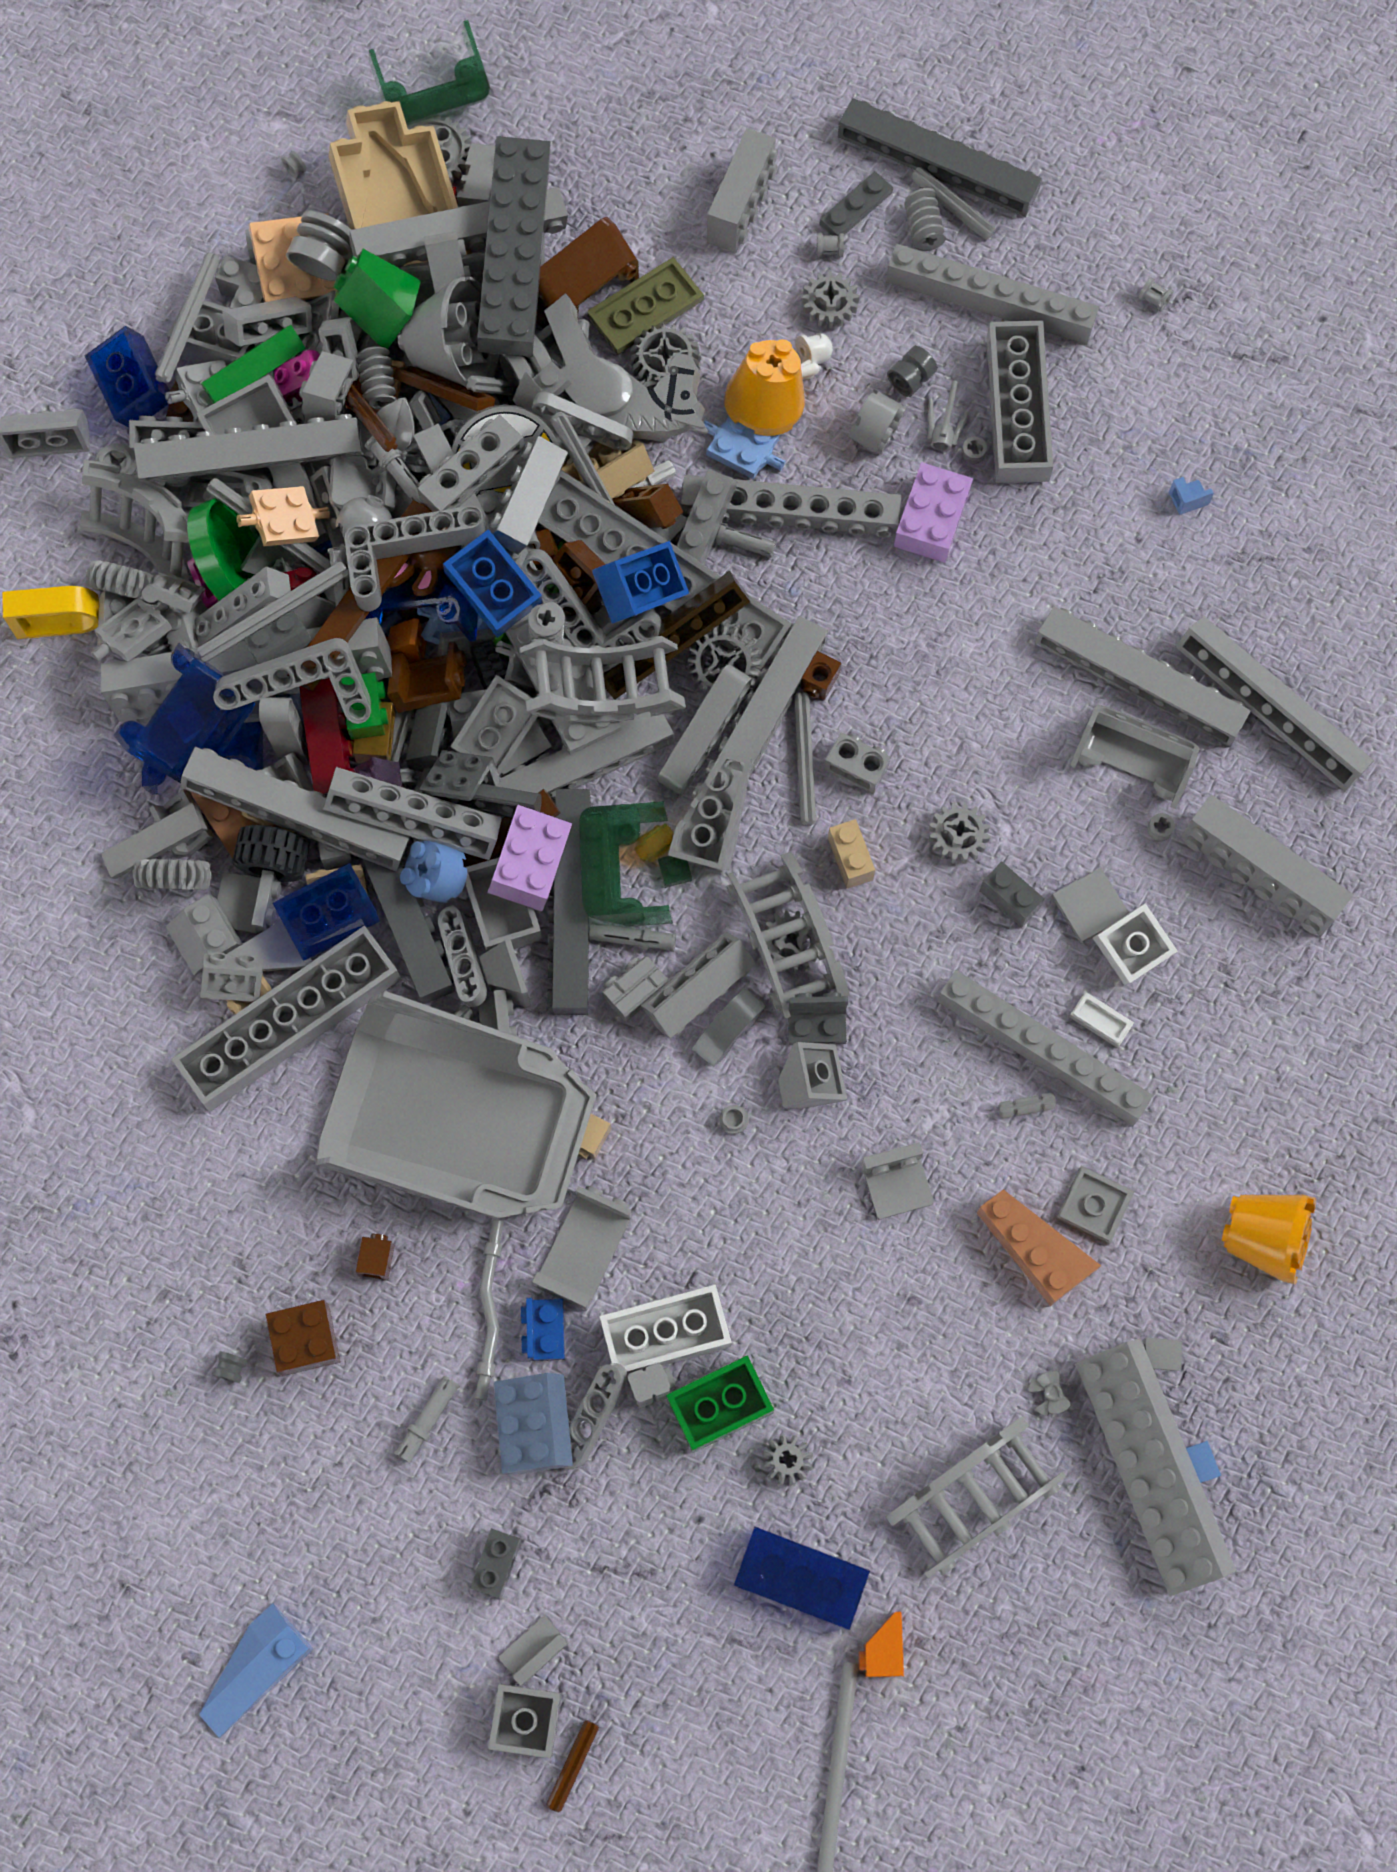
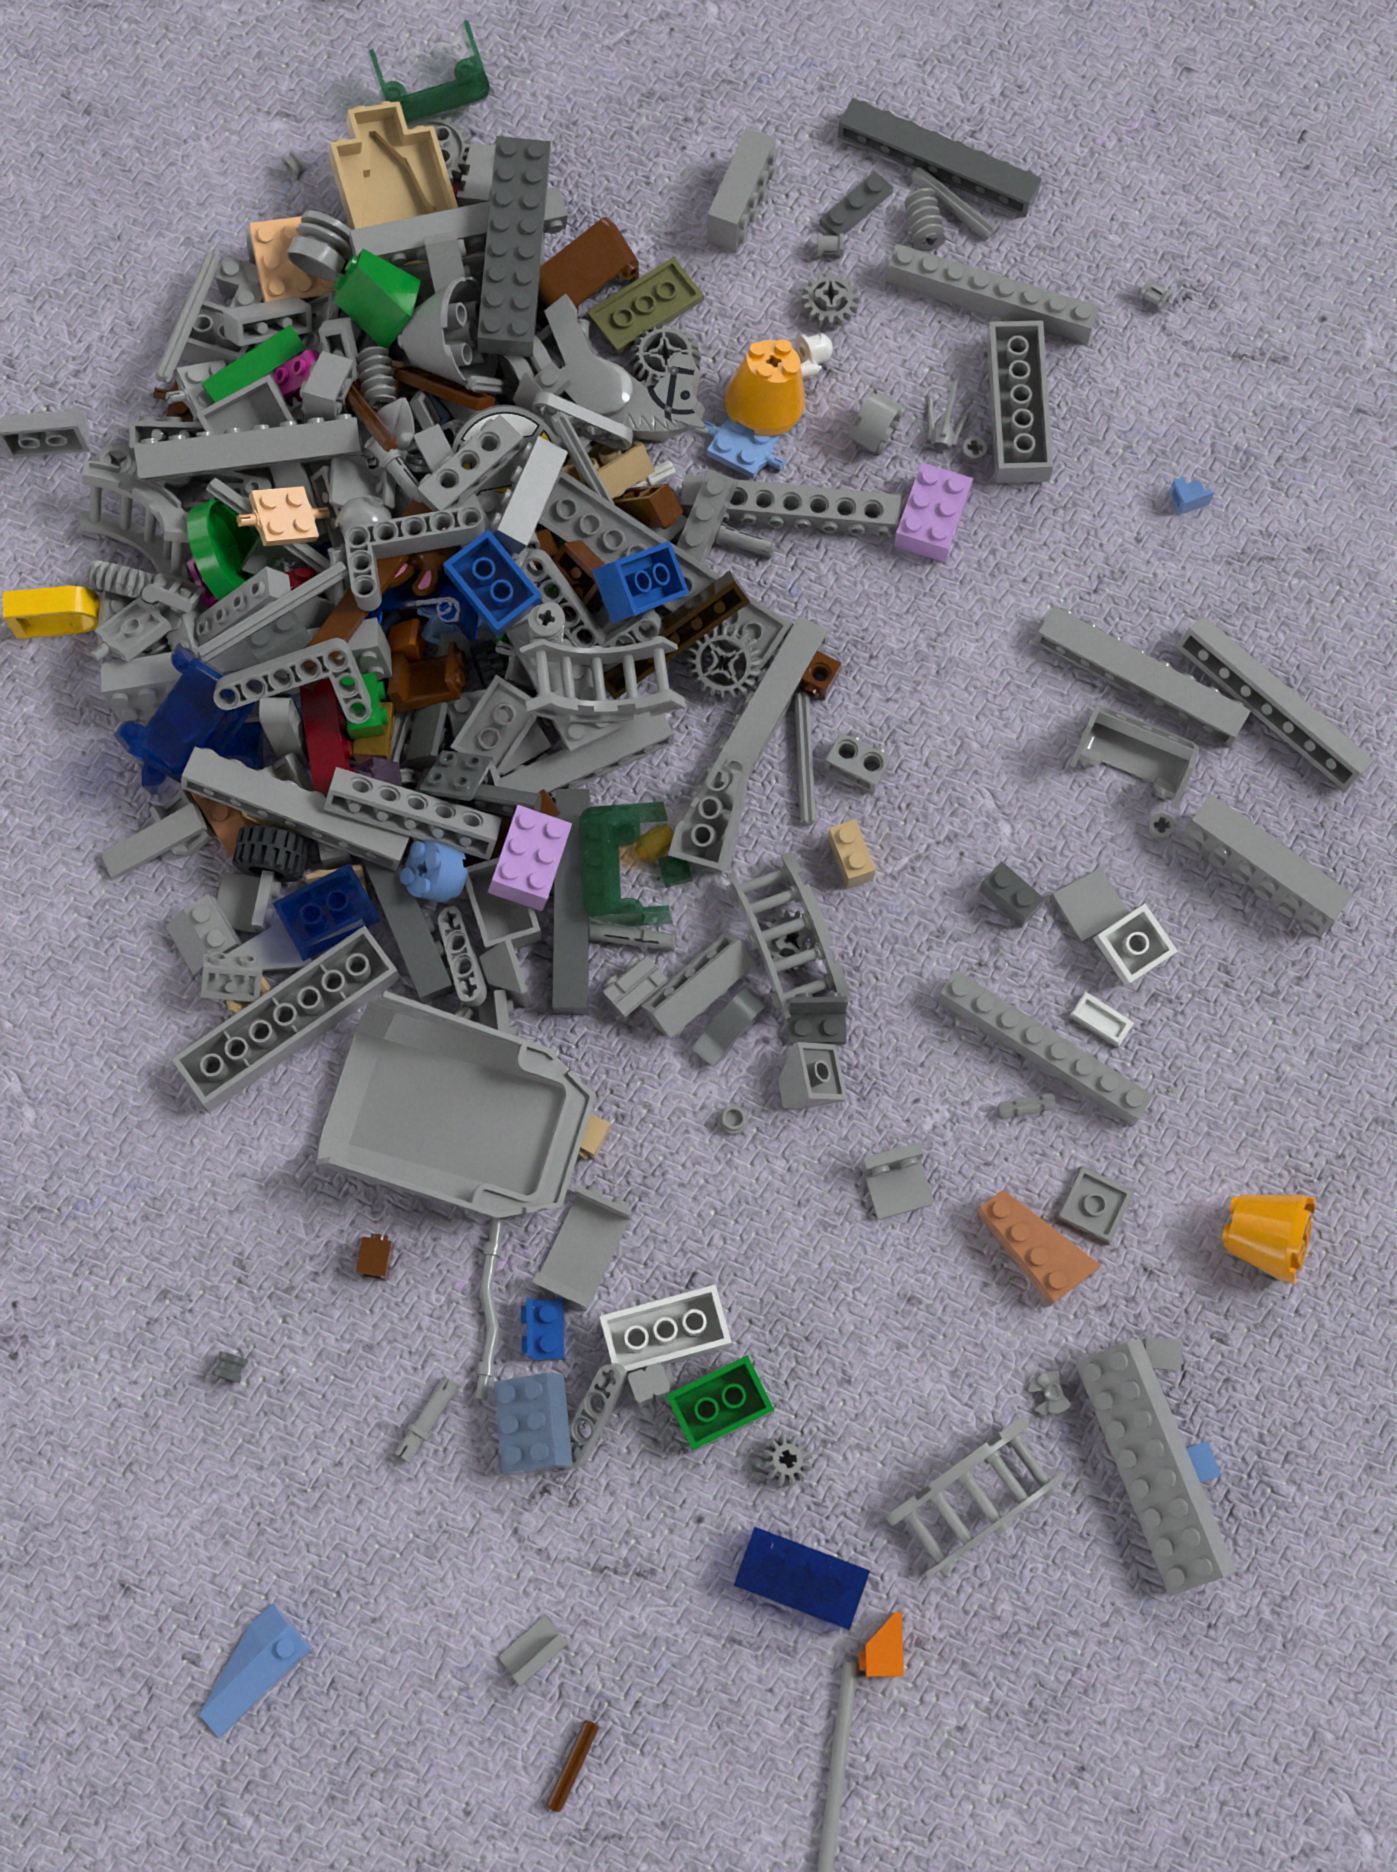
clear blue brick [84,325,170,428] -> none
light grey gear [133,859,212,890] -> none
reddish brown brick [265,1300,341,1377] -> none
dark grey brick [470,1528,522,1599] -> none
light grey brick [488,1684,562,1759] -> none
light grey beam [657,664,753,796] -> none
dark grey wheel [887,345,938,397] -> none
light grey gear [929,802,990,864] -> none

